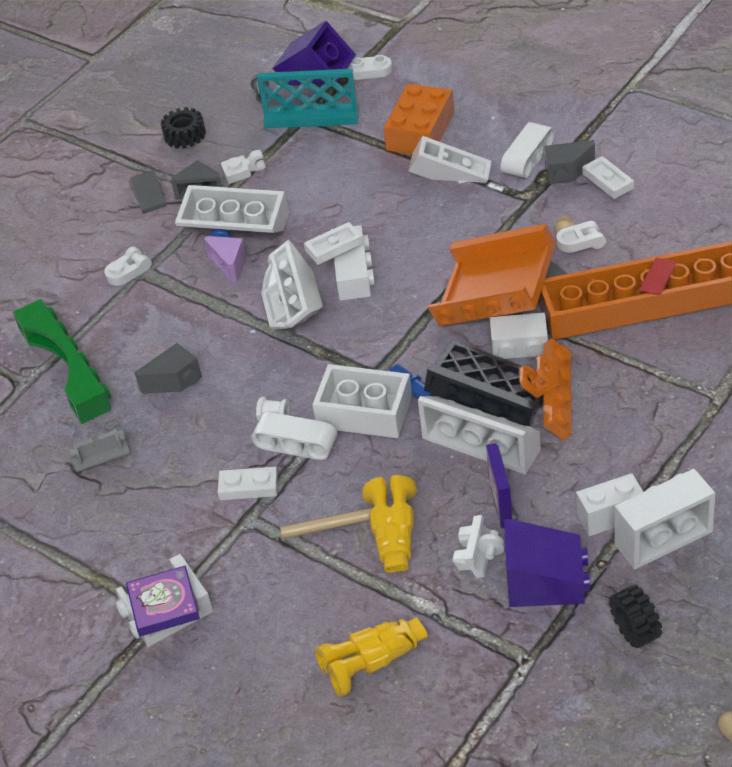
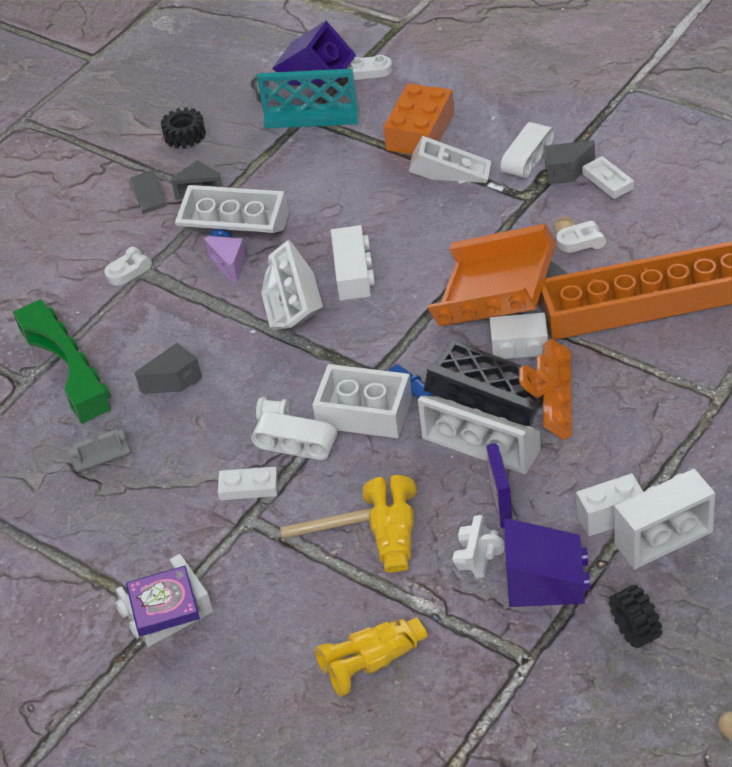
white plate [221,150,266,184] -> none
white plate [304,222,363,265] -> none
red sticker [639,257,677,295] -> none

